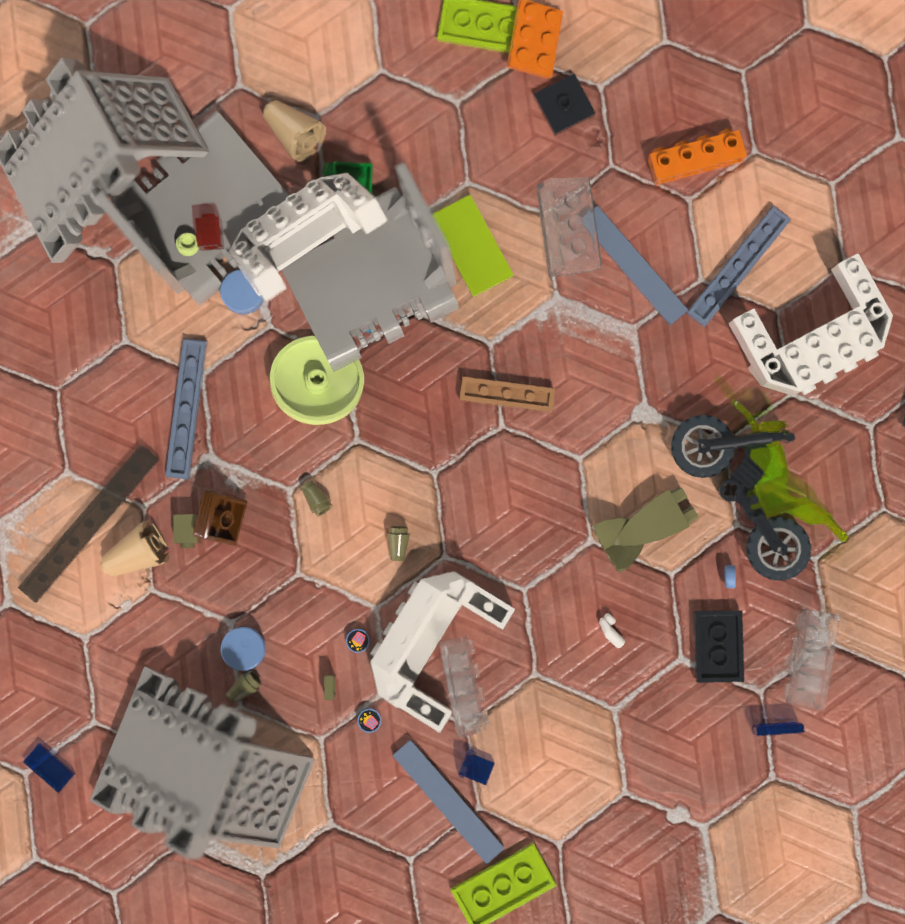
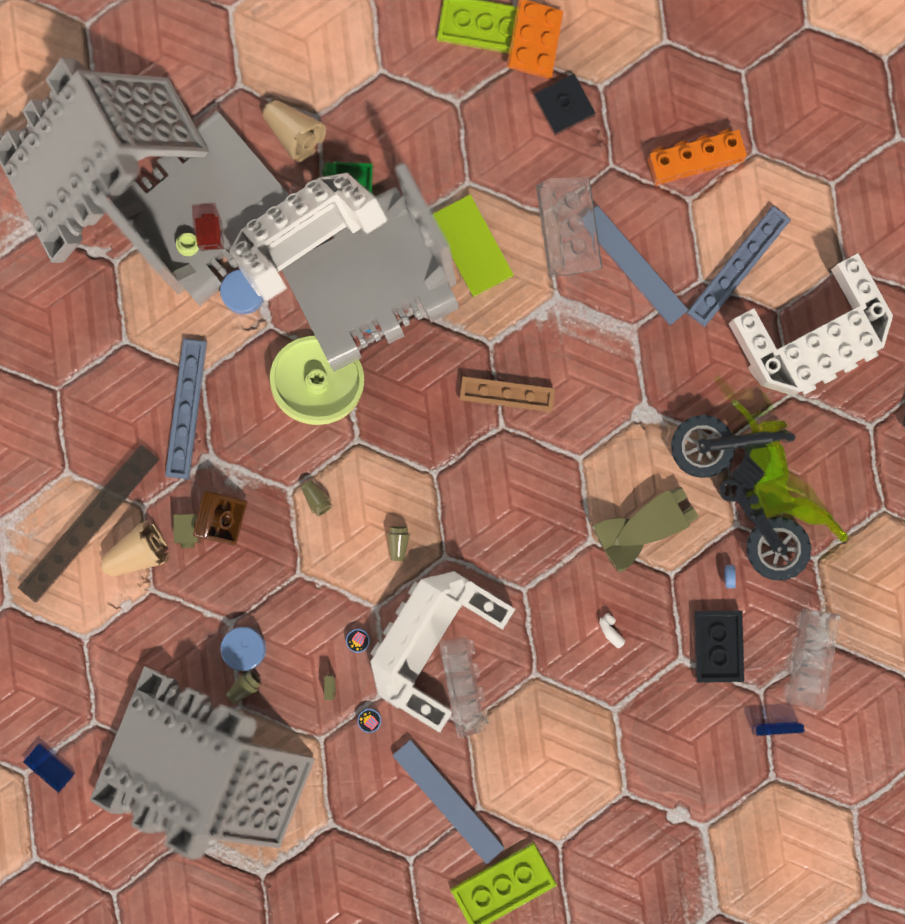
clear blue tile [459,749,495,785] -> none

